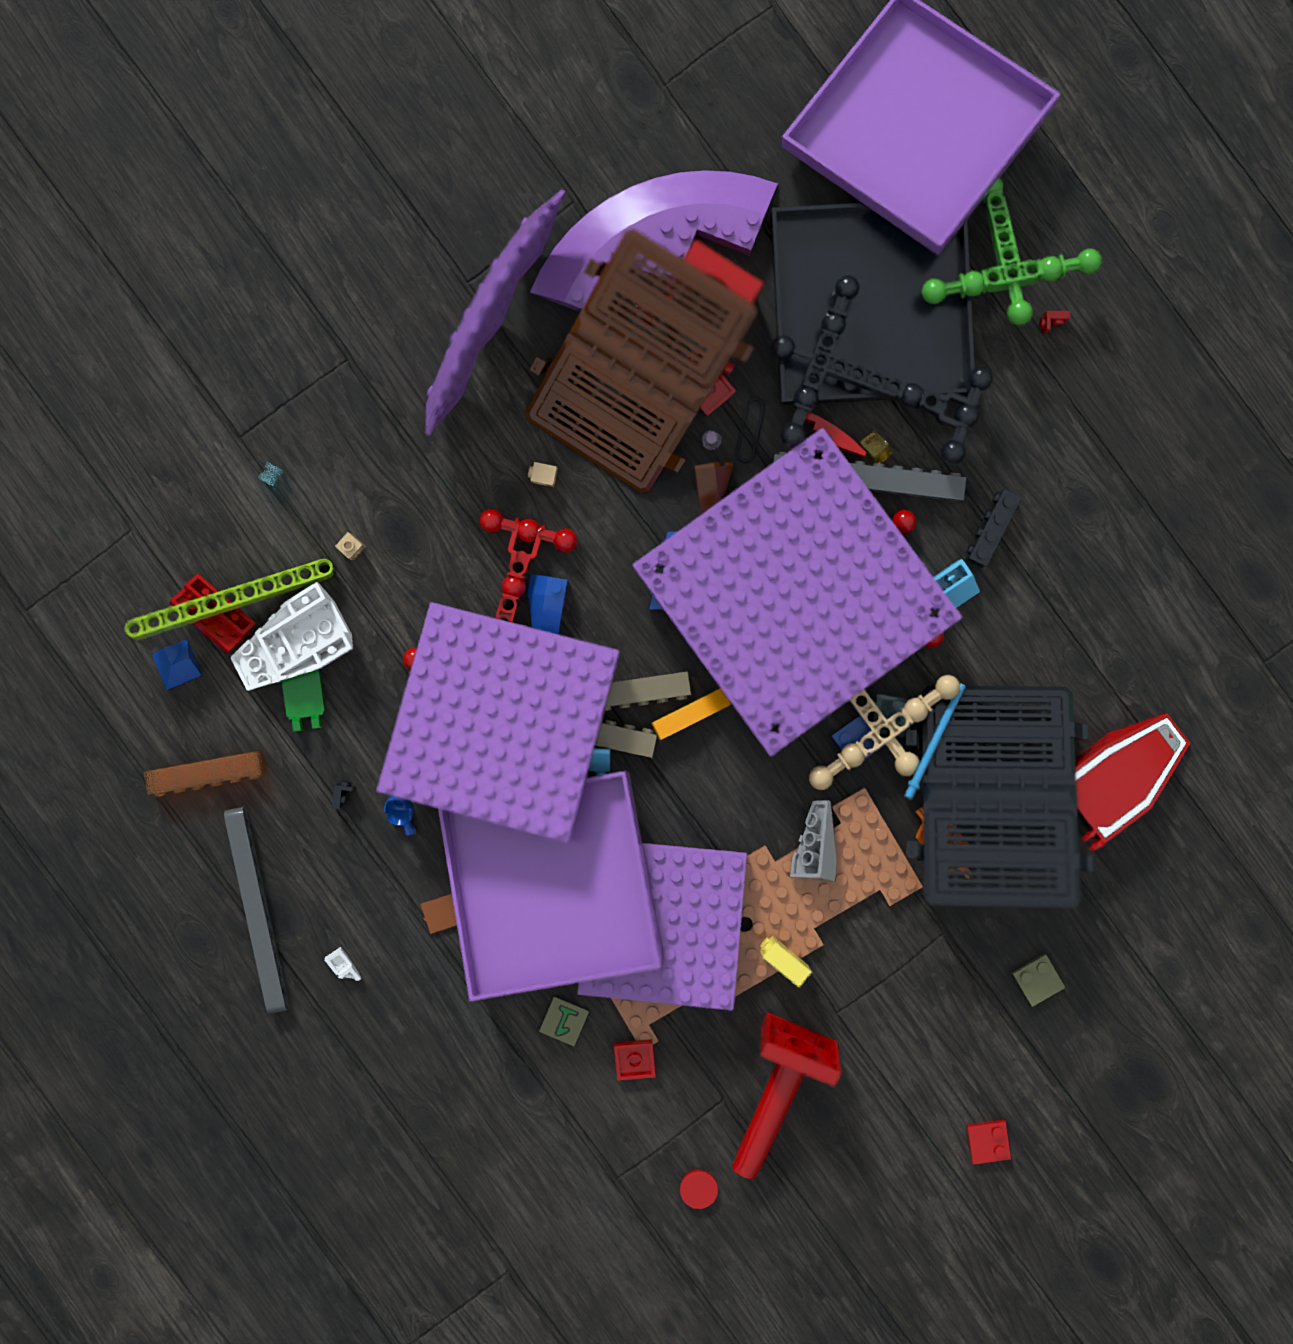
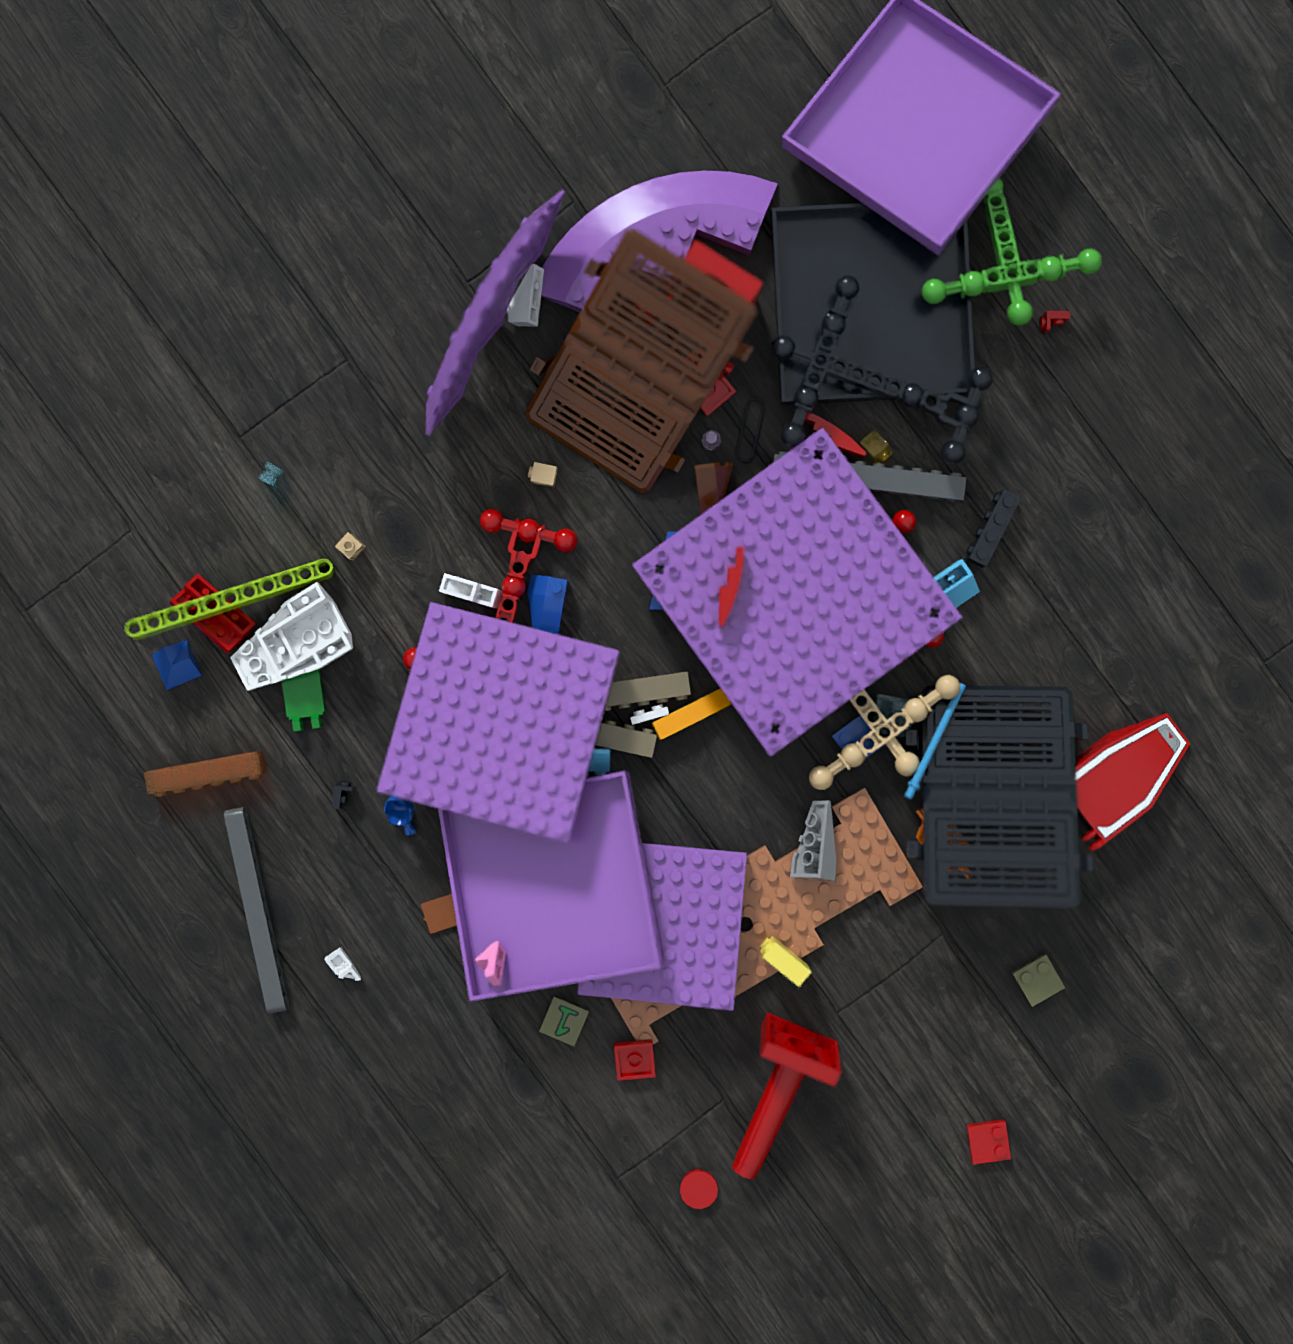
none -> white slope [439,573,503,609]
none -> bright pink slope [475,941,506,986]
none -> white slope [508,264,544,327]
none -> white plate [630,704,669,725]
none -> red slope [718,547,744,627]

